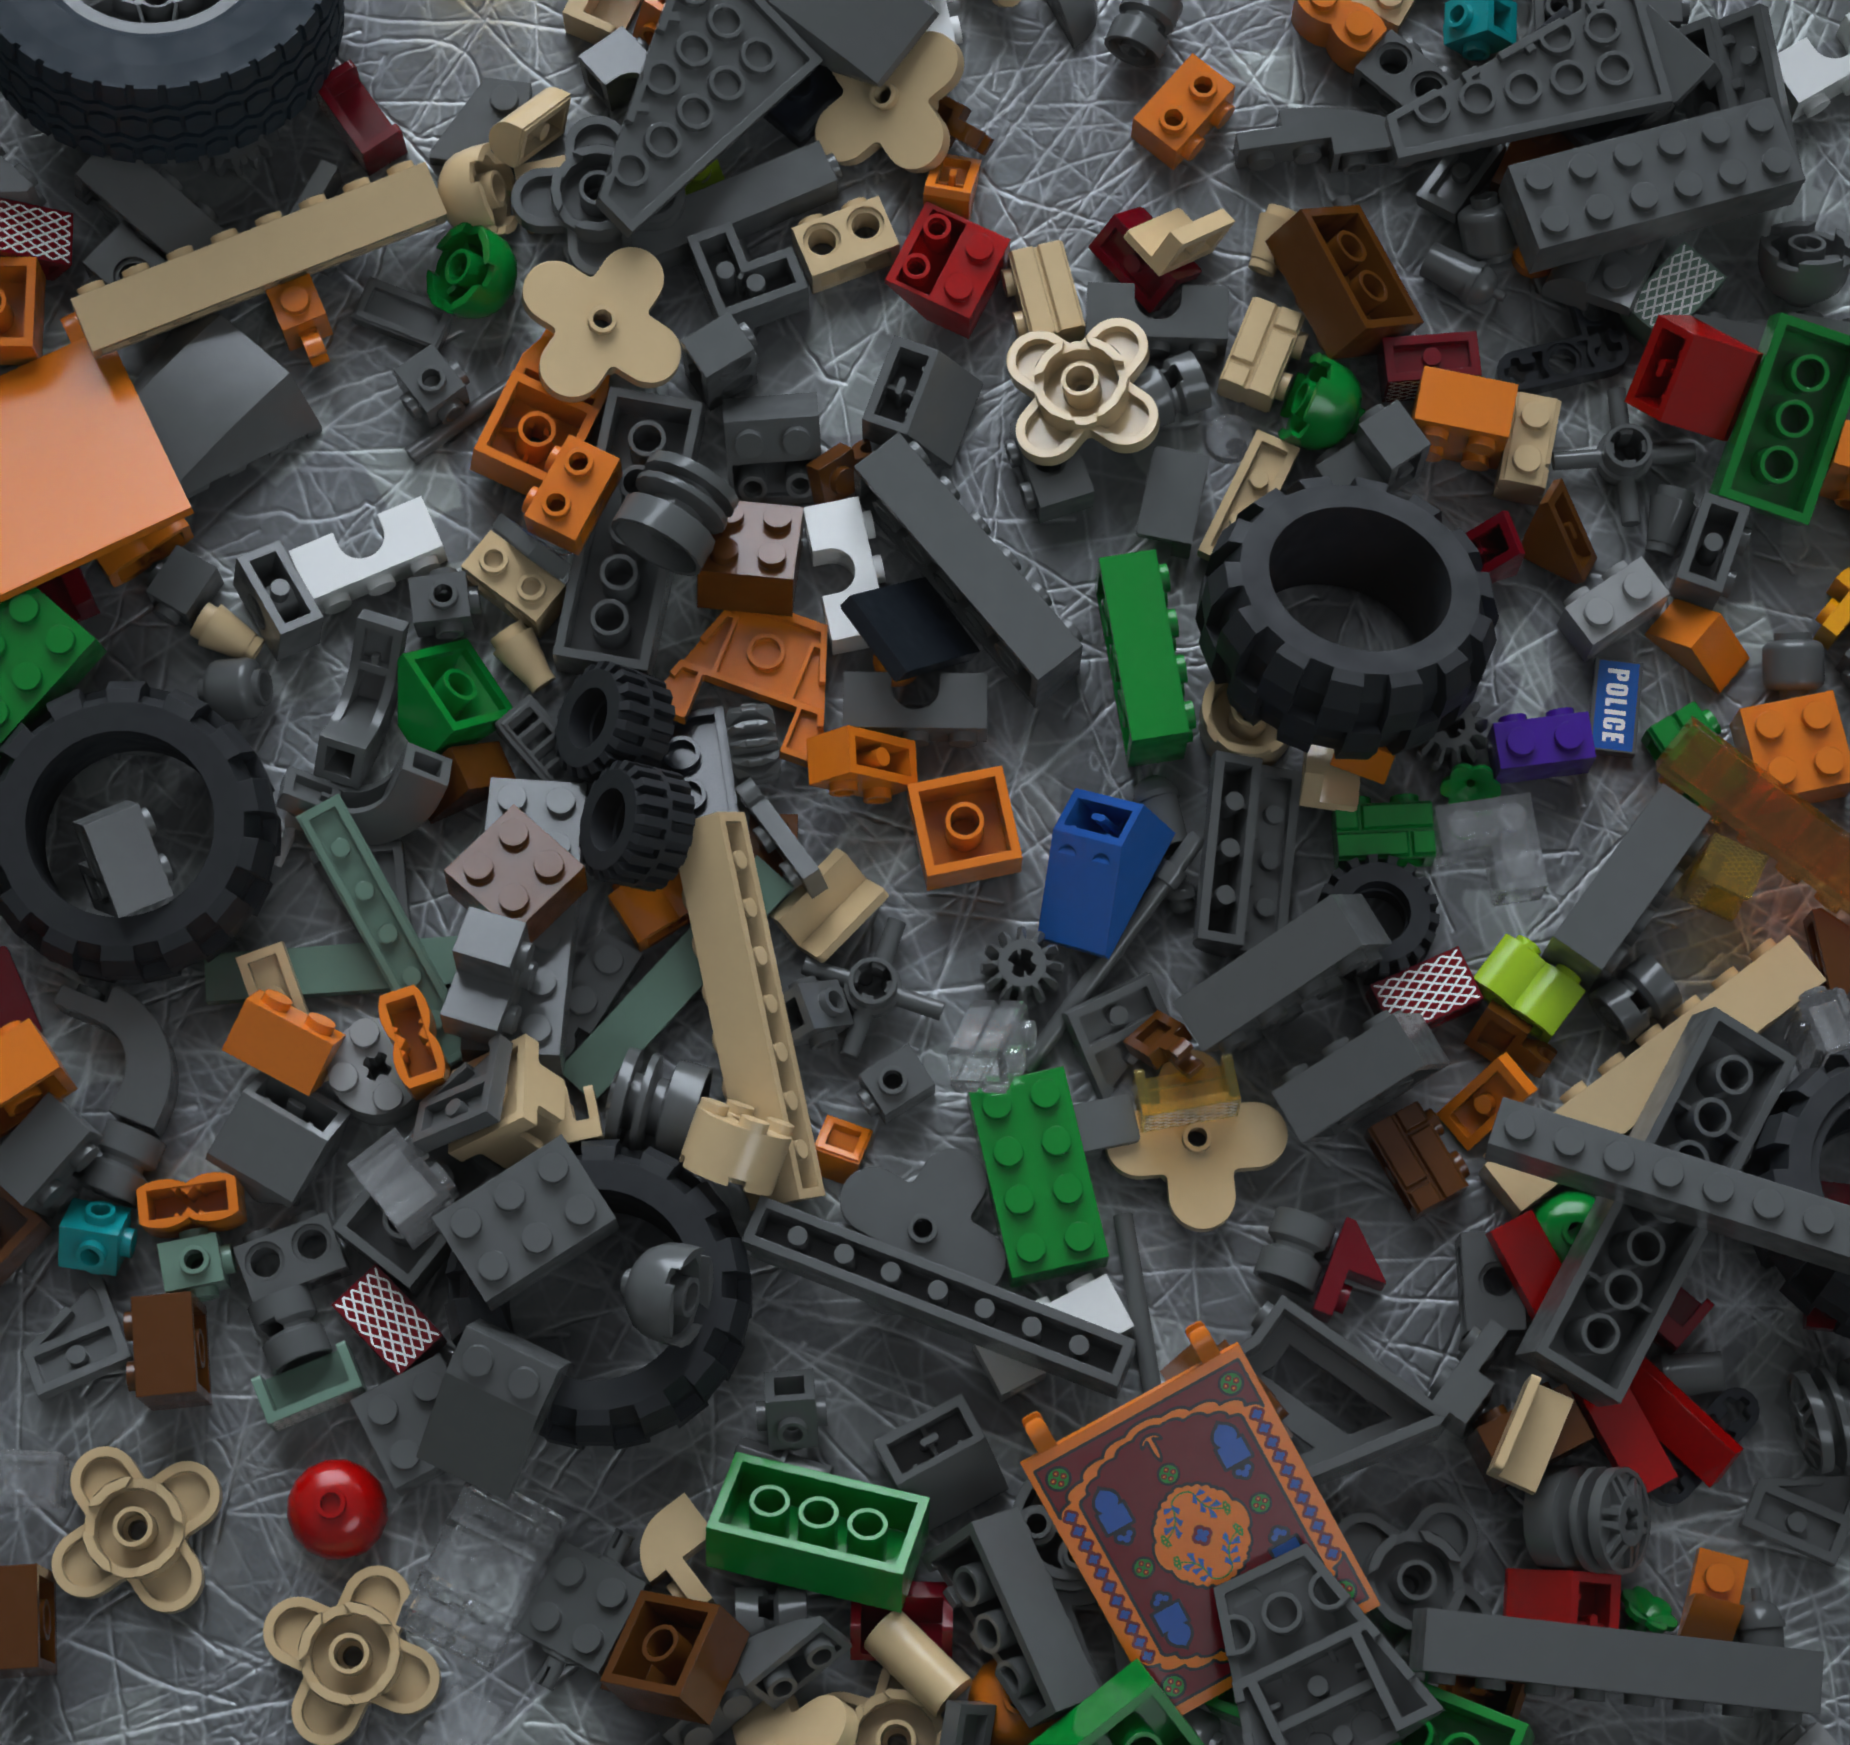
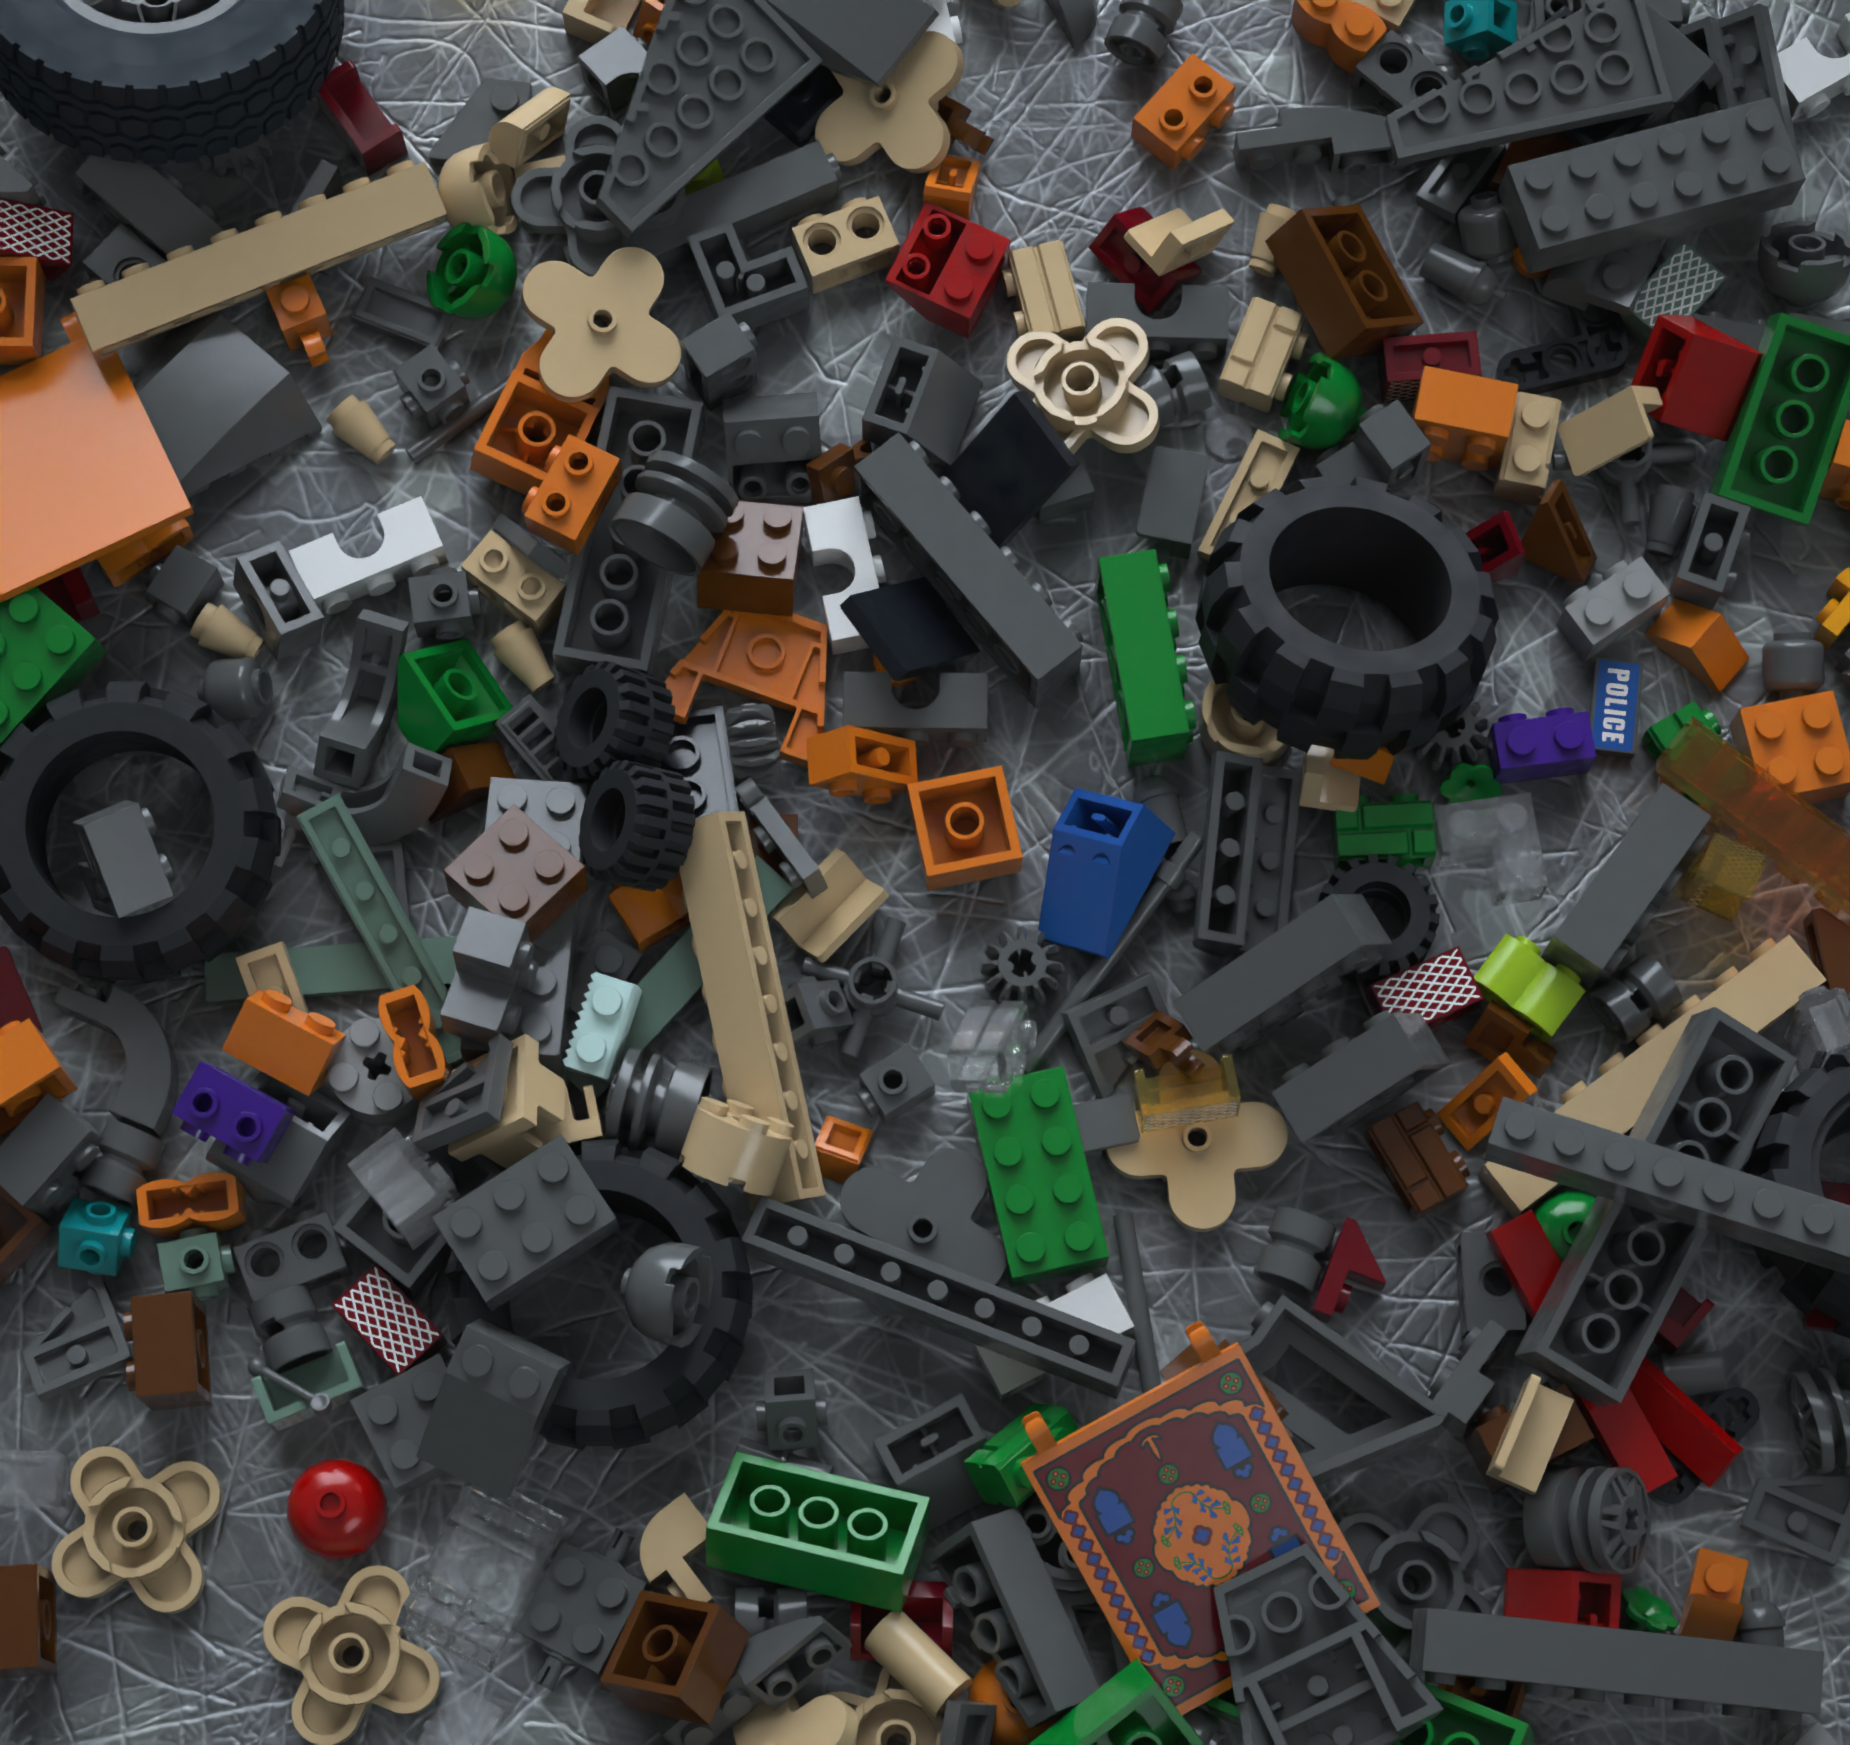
none -> dark purple brick [171,1061,297,1166]
none -> dark grey hinge [248,1358,333,1416]
none -> tan cone [327,395,397,465]
none -> light aqua brick [562,972,642,1084]
none -> black tile [941,390,1080,549]
none -> green brick [964,1403,1078,1508]
none -> tan panel [1557,386,1663,476]

